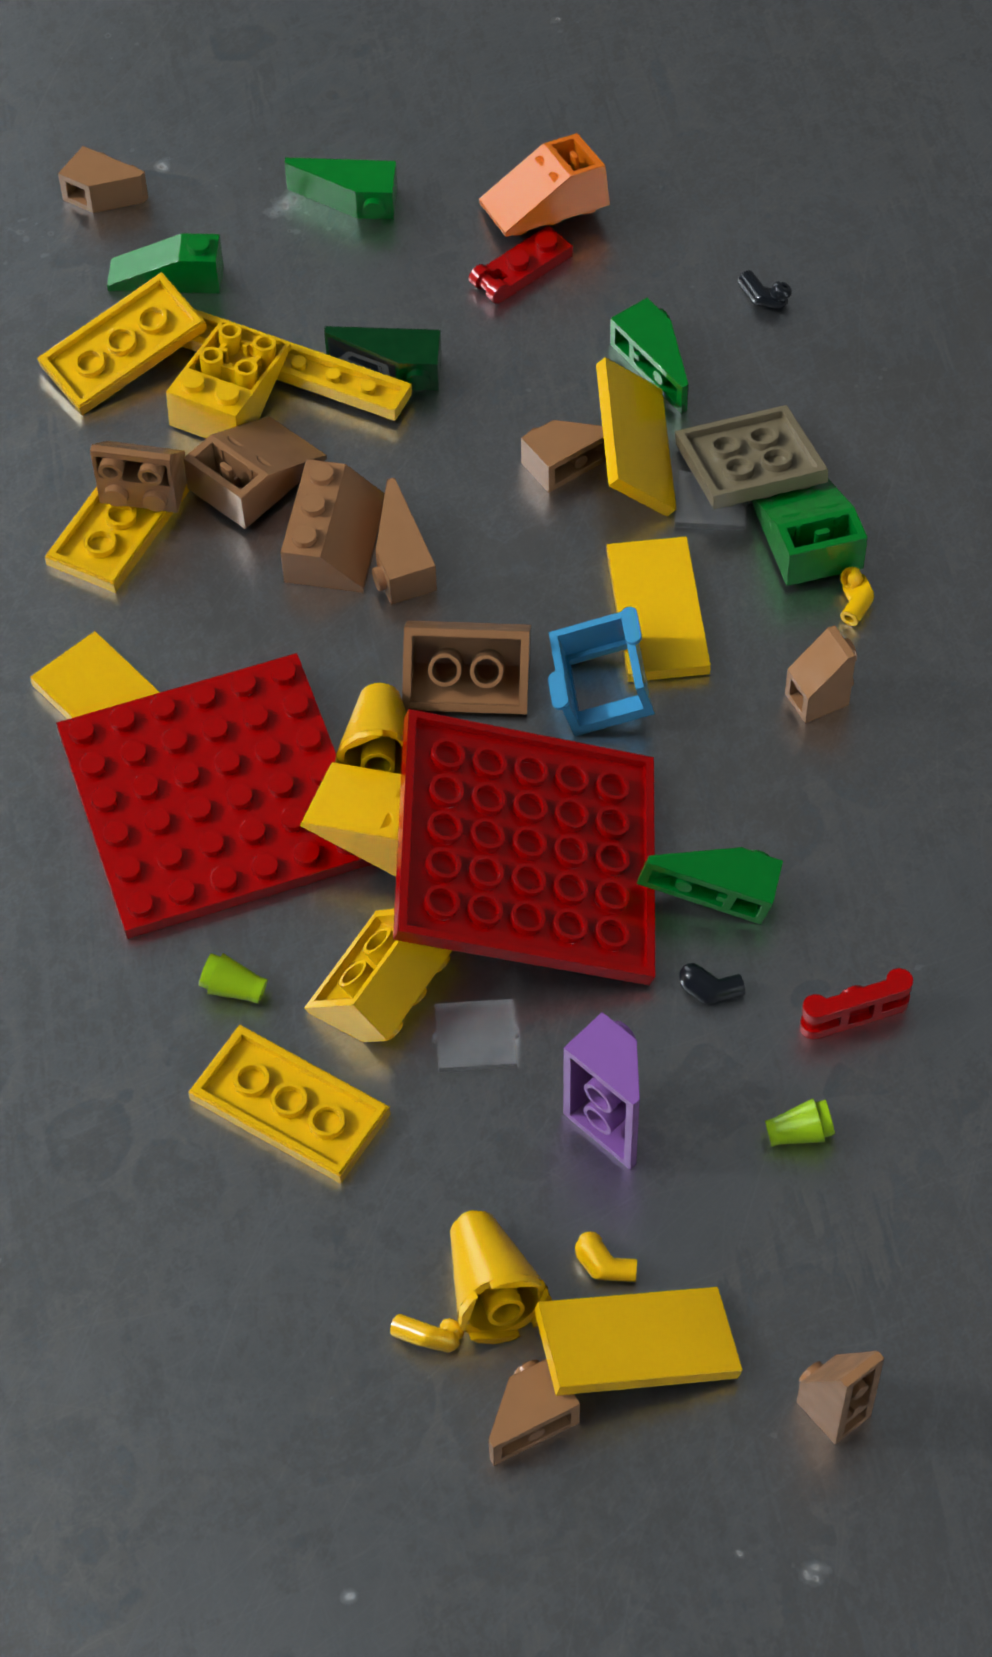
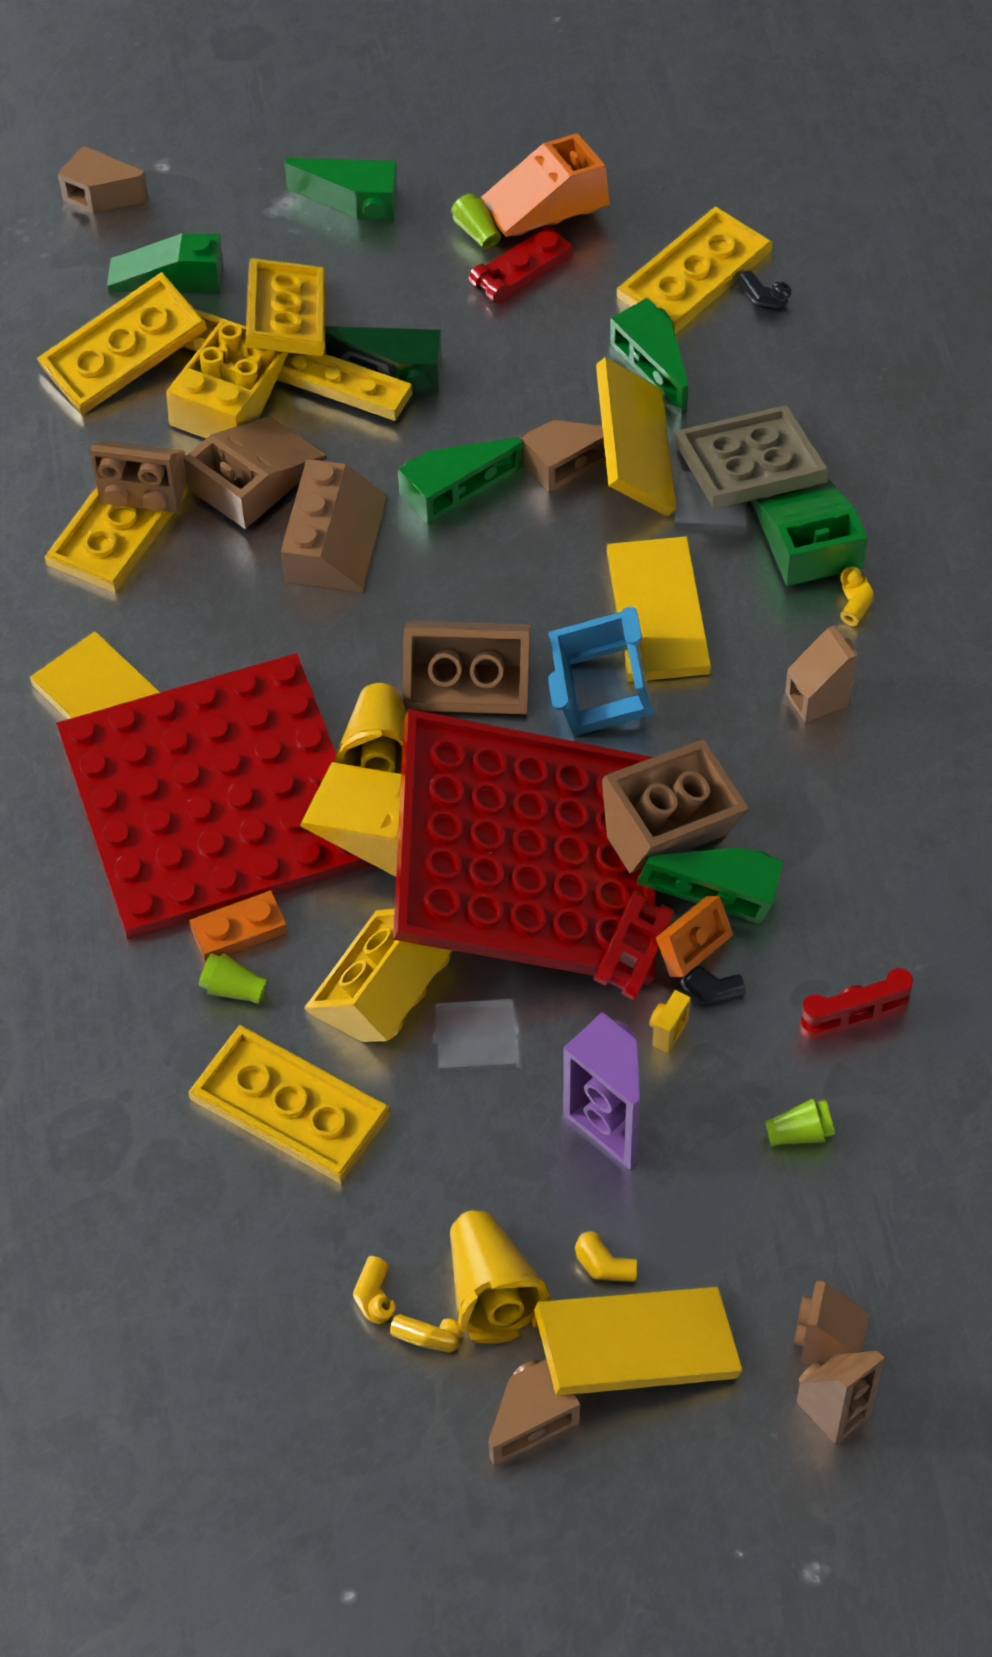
medium nougat slope [372,477,437,605] -> none
none -> orange plate [189,890,288,963]
none -> yellow tile [245,258,325,357]
none -> yellow arm [353,1256,396,1324]
none -> green slope [398,437,523,524]
none -> lime cone [451,193,501,250]
none -> red plate [593,890,674,1000]
none -> medium nougat slope [602,739,749,873]
none -> yellow tile [617,206,773,334]
none -> yellow plate [649,990,691,1053]
none -> orange plate [656,896,733,977]
none -> medium nougat slope [794,1280,869,1366]

